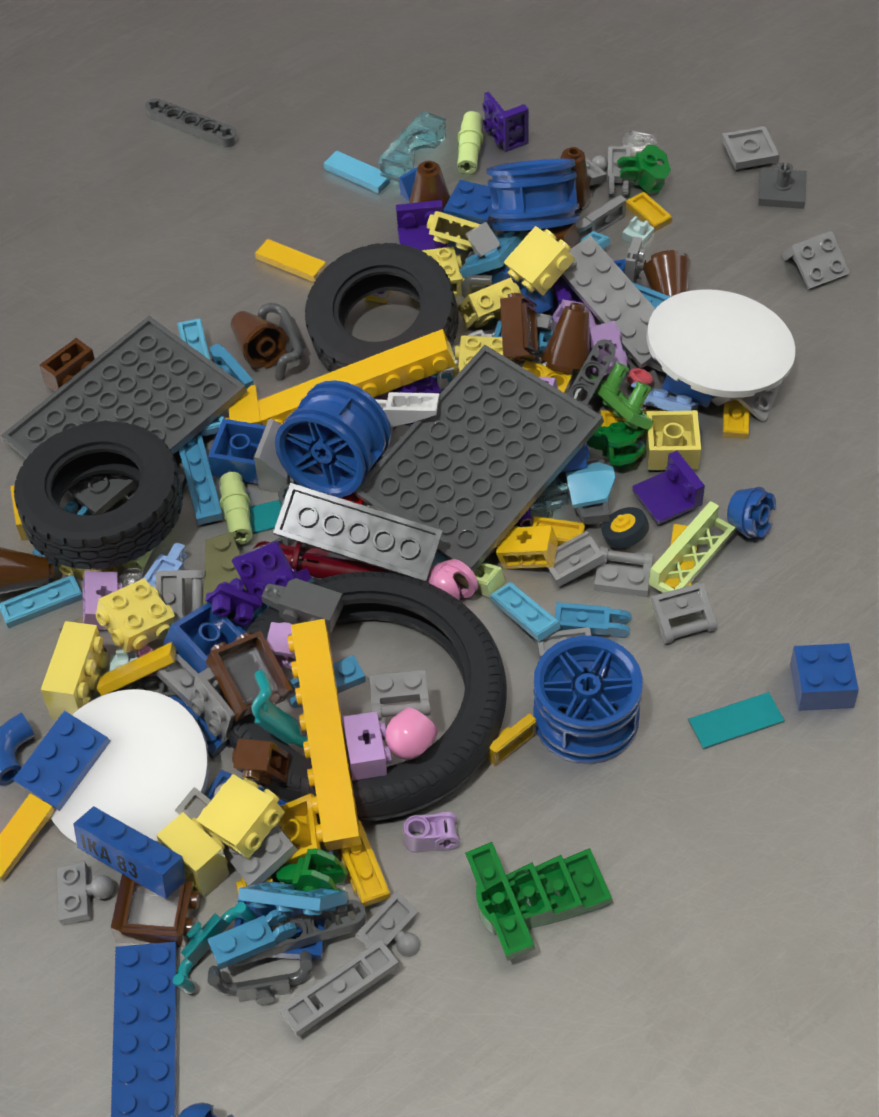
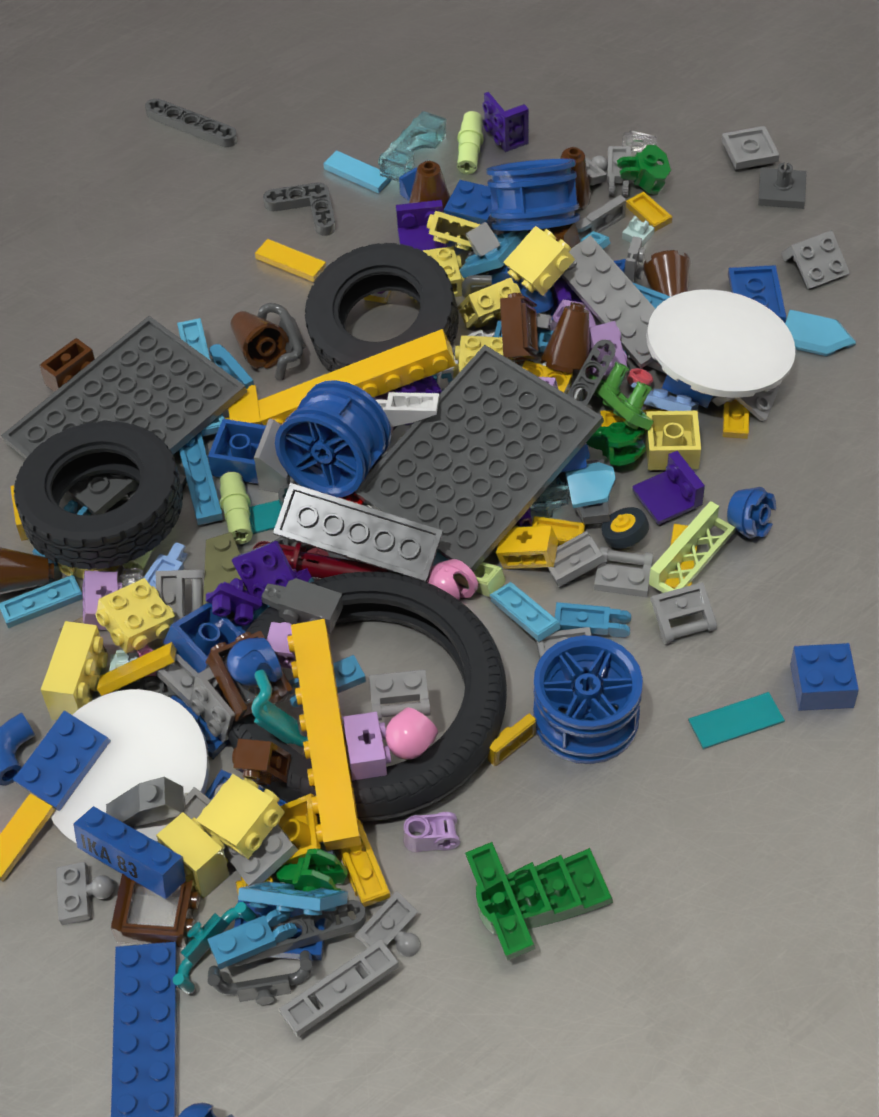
none -> dark grey slope [106,777,184,828]
none -> blue helmet [227,638,282,686]
none -> dark grey beam [263,183,336,236]
none -> blue plate [728,265,786,323]
none -> medium azure tile [785,309,856,356]

